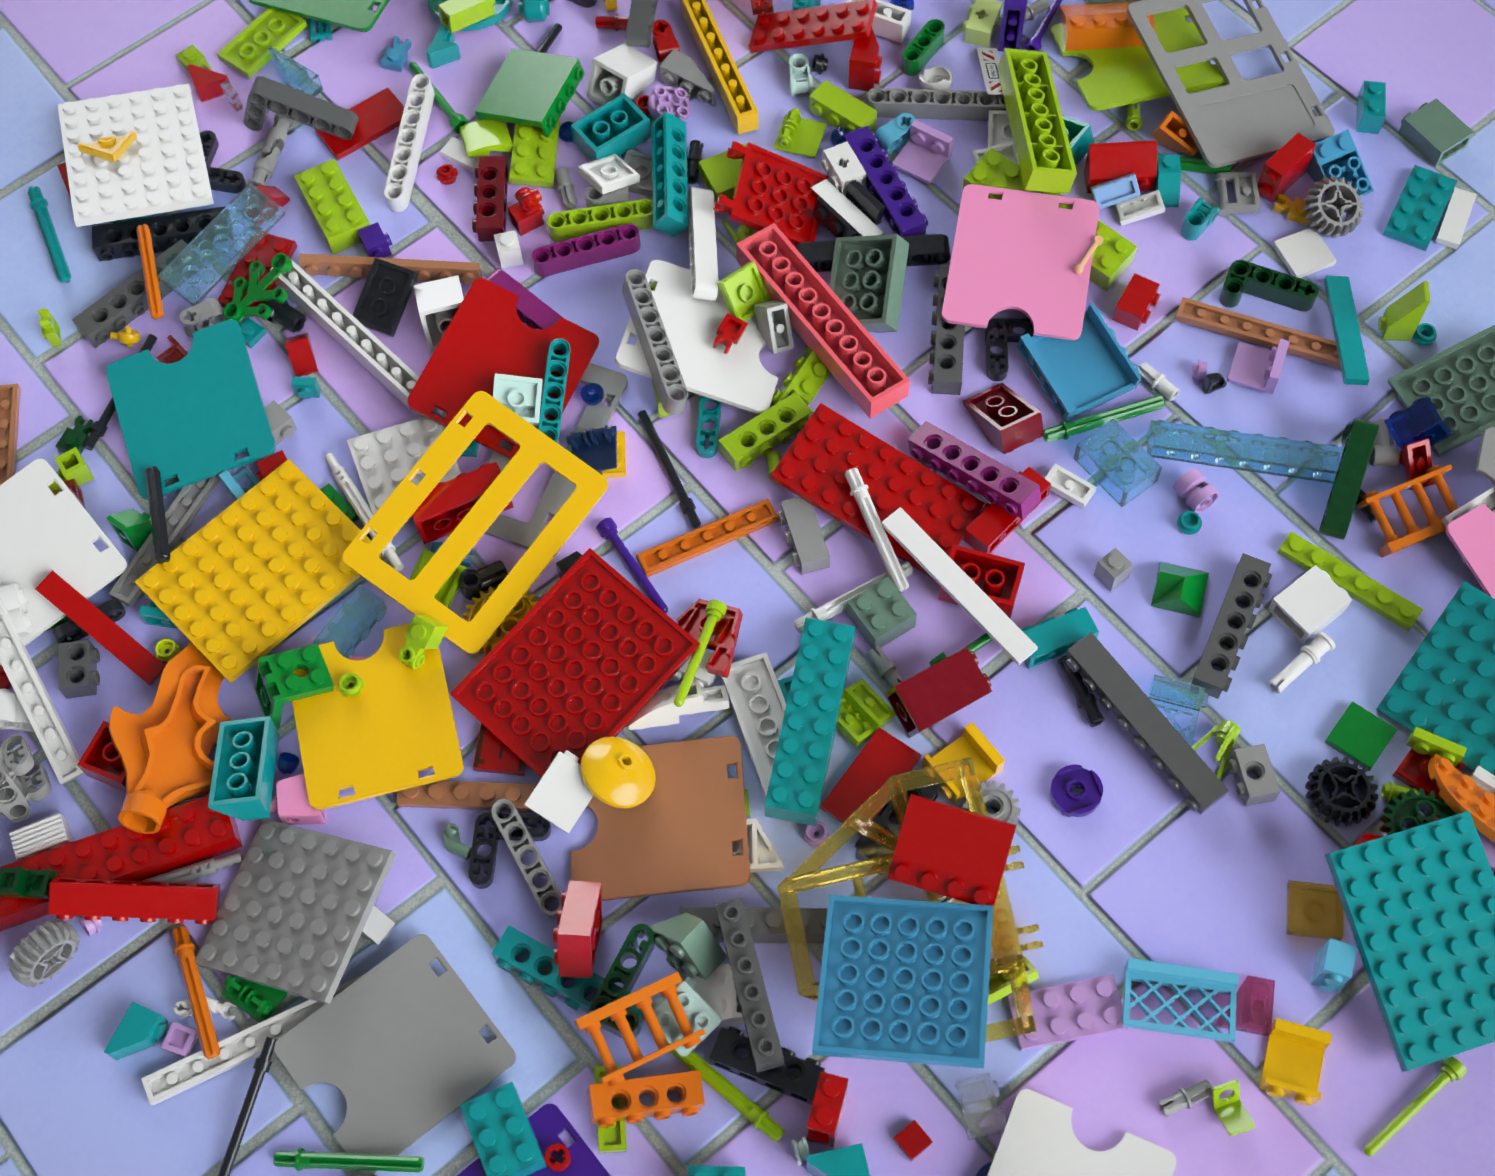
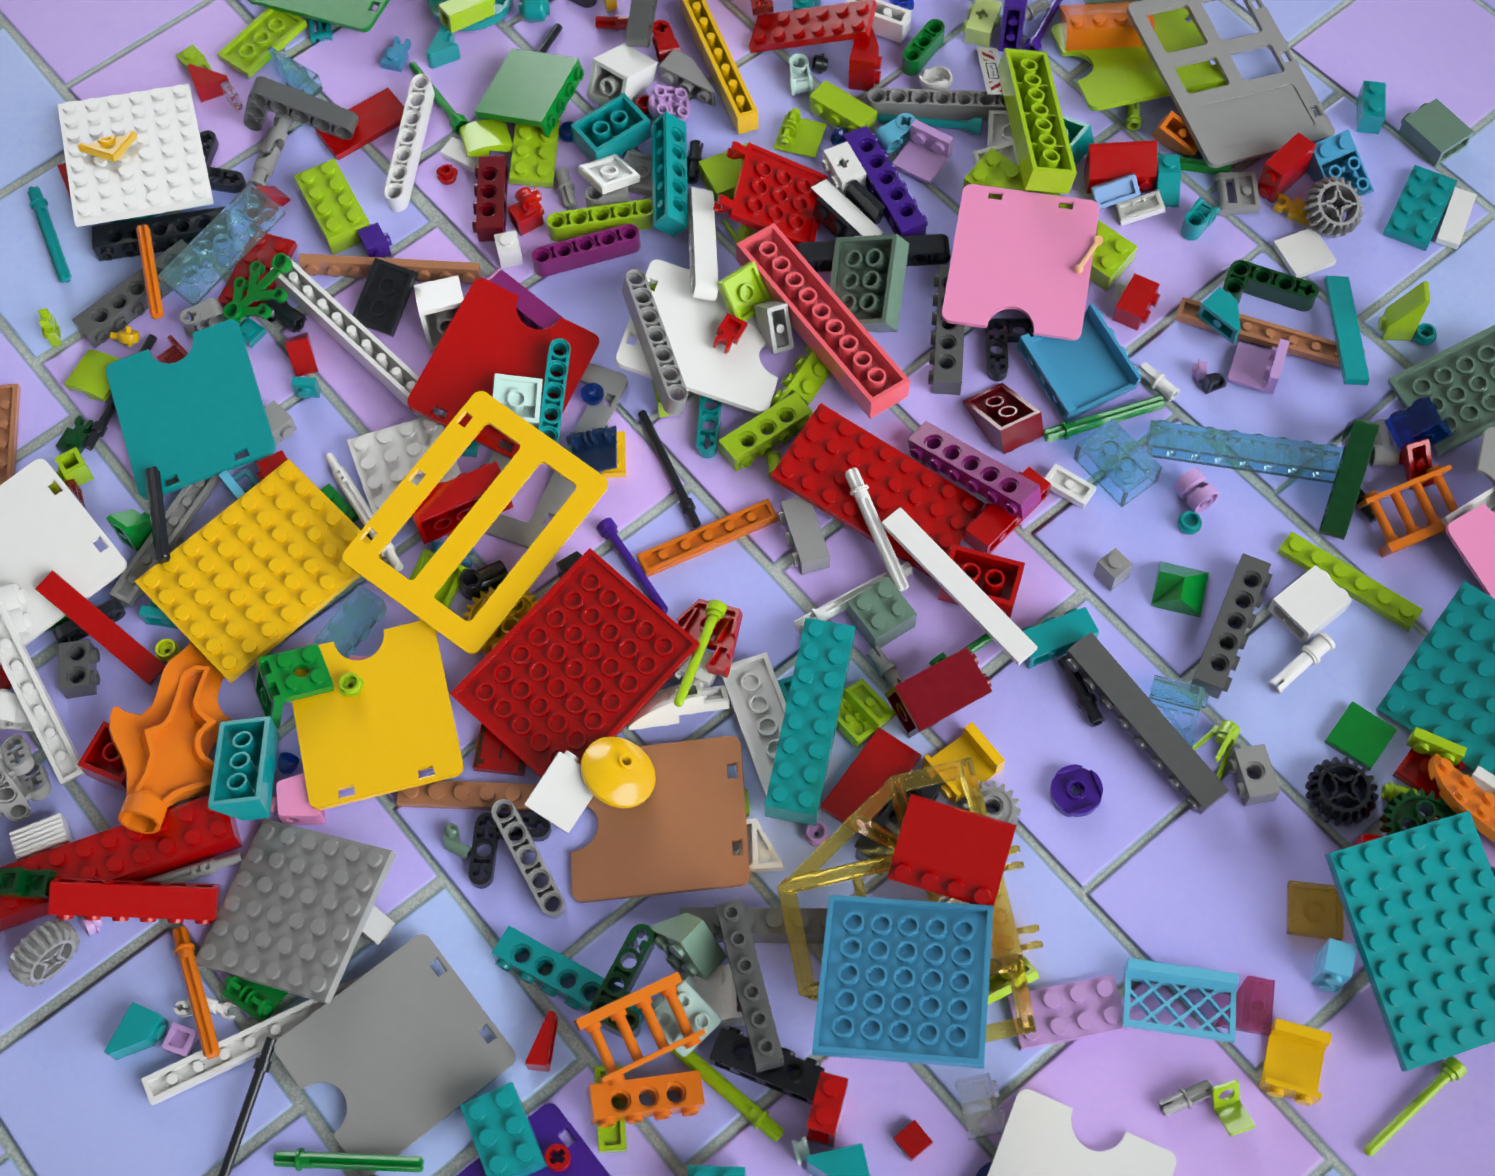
lime brick [399,615,448,670] -> none
red brick [553,880,603,978] -> none
none -> lime slope [63,349,120,402]
none -> red slope [525,1011,559,1072]
none -> teal piece [877,114,982,135]
none -> teal slope [1197,287,1241,344]

